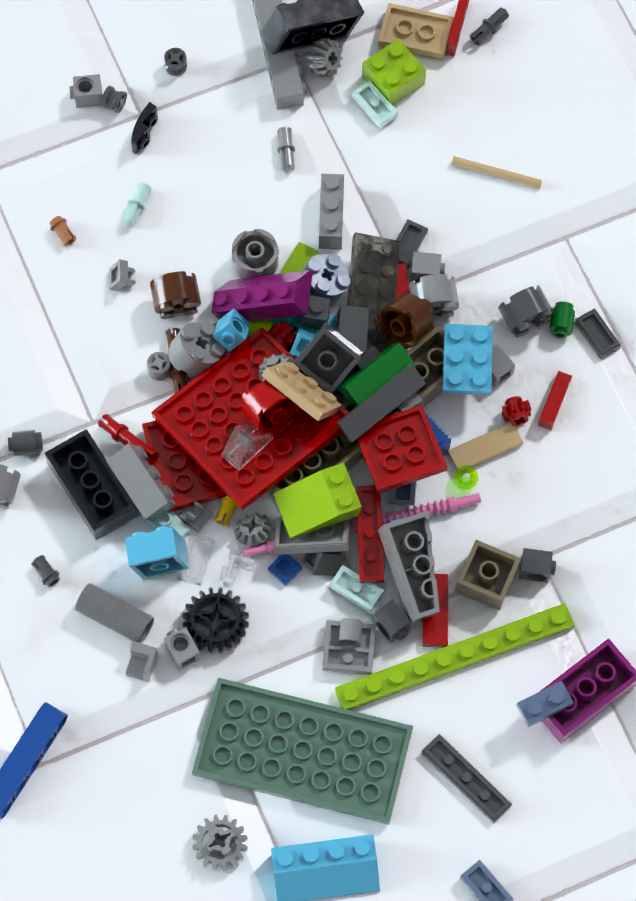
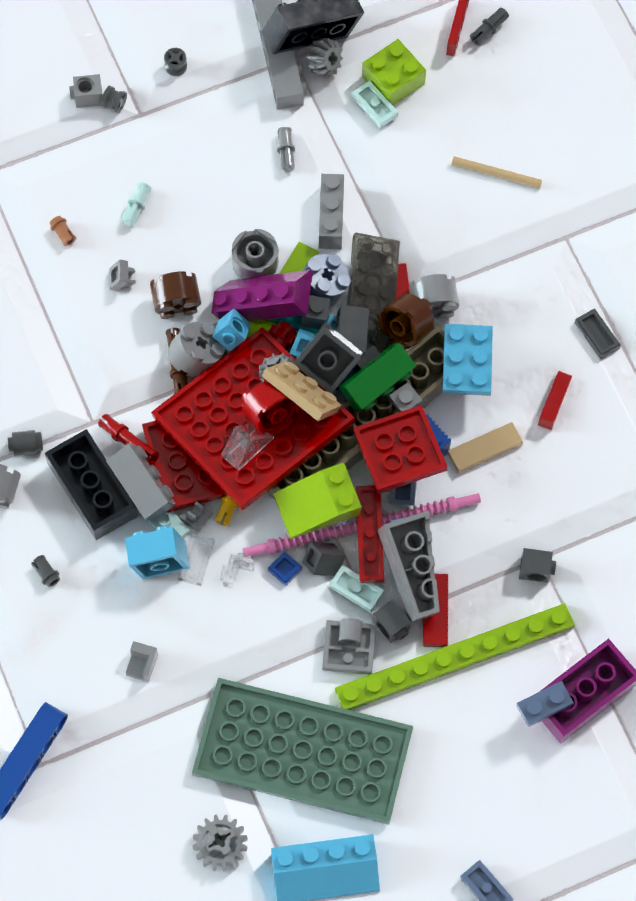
light grey piece [75,583,154,643] -> none
black slope [131,102,158,154] -> none
light grey wheel [147,352,171,381] -> none
light grey brick [164,627,200,671] -> none
black gear [182,587,249,654] -> none
light grey gear [234,512,273,546] -> none
light grey tile [274,516,351,555] -> none
dark grey tile [336,364,426,442] -> none
tan plate [378,3,454,59] -> none
dark grey tile [387,219,428,269] -> none
light grey brick [410,251,445,283] -> none
dark grey tile [421,734,512,823] -> none
clear neon green plate [454,465,478,490] -> none
dark tan brick [455,540,522,610] -> none
light grey brick [492,344,515,387] -> none
dark grey brick [498,285,553,338] -> none
red gear [501,396,532,426] -> none
green brick [549,301,575,338] -> none

